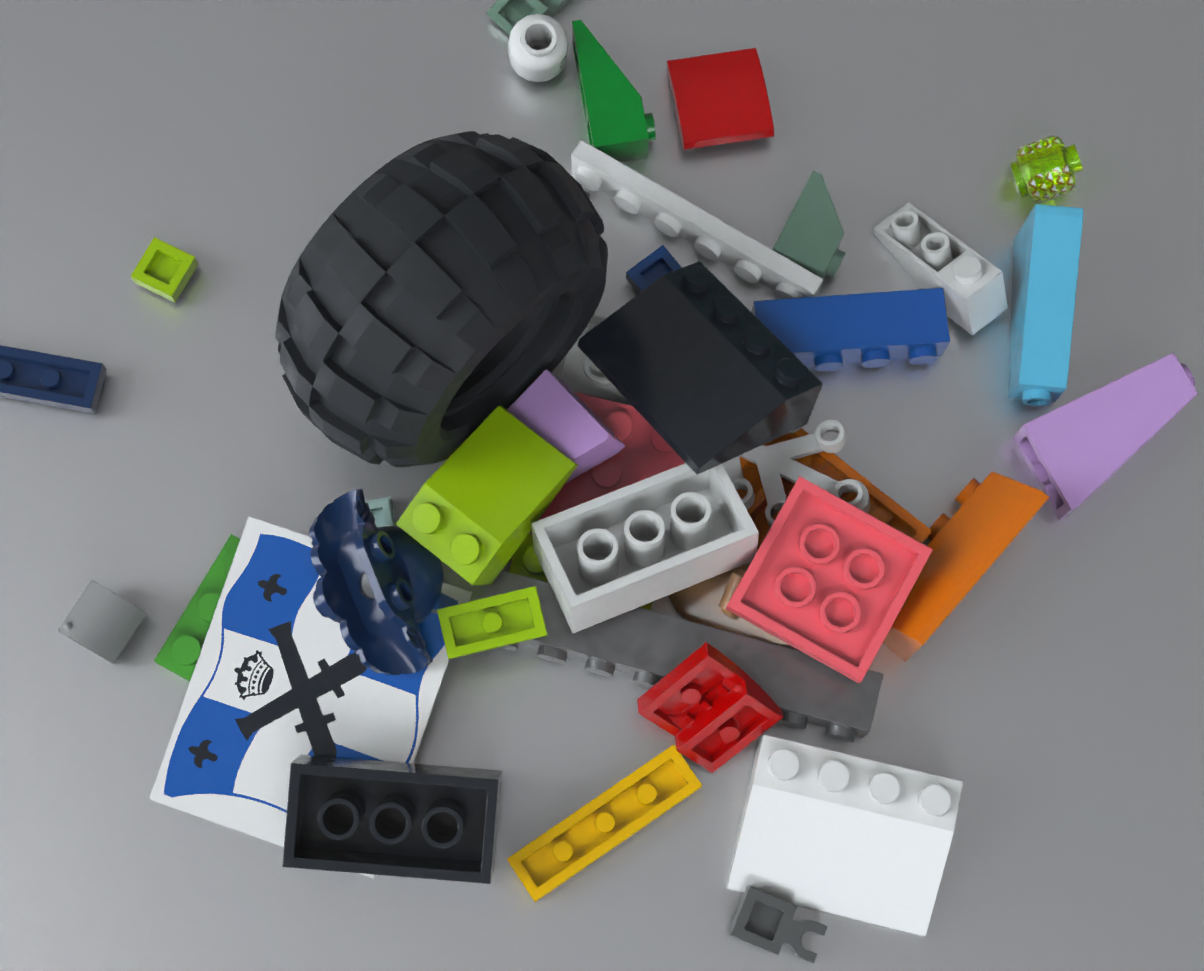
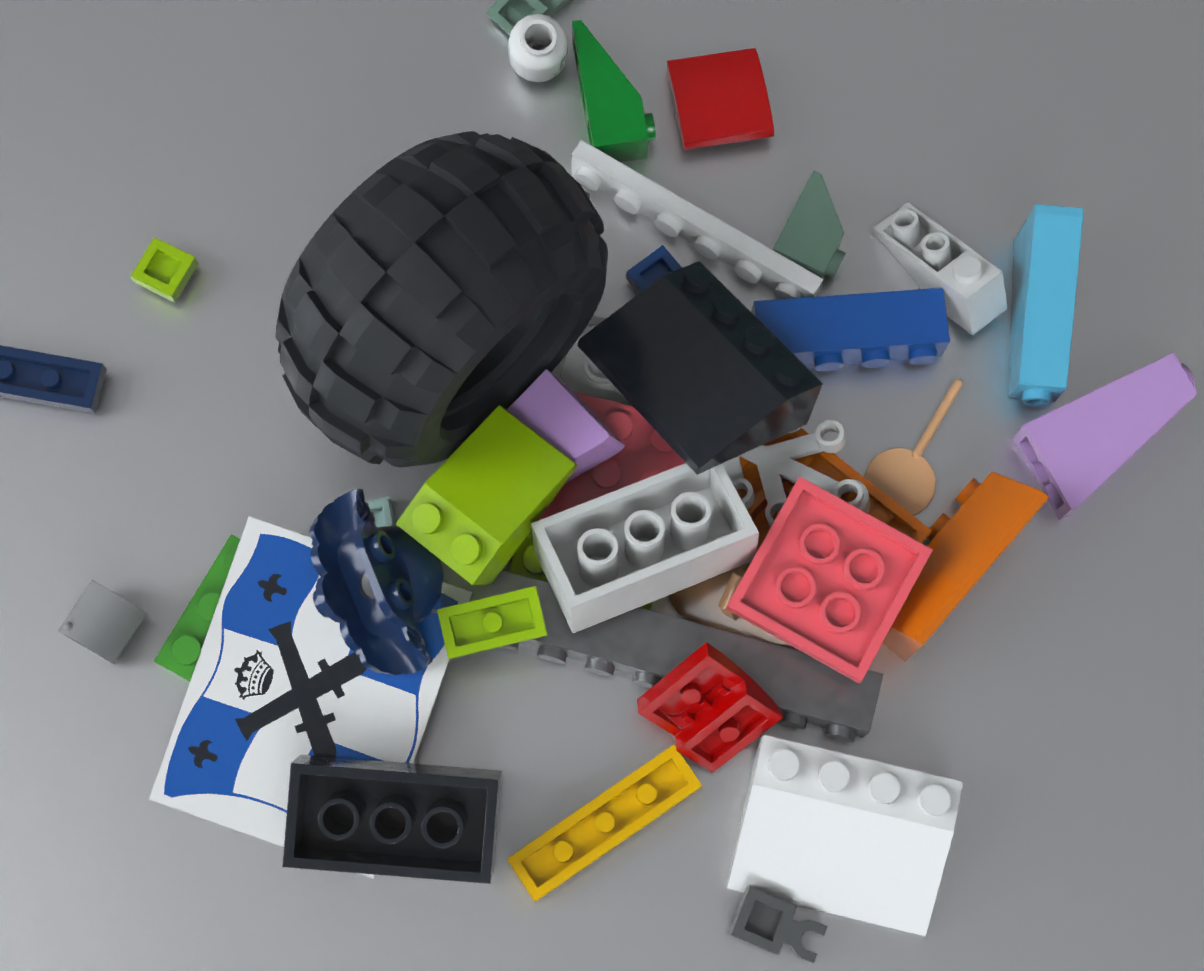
clear neon green head [1010,135,1083,203] -> none
none -> light nougat piece [864,379,963,516]

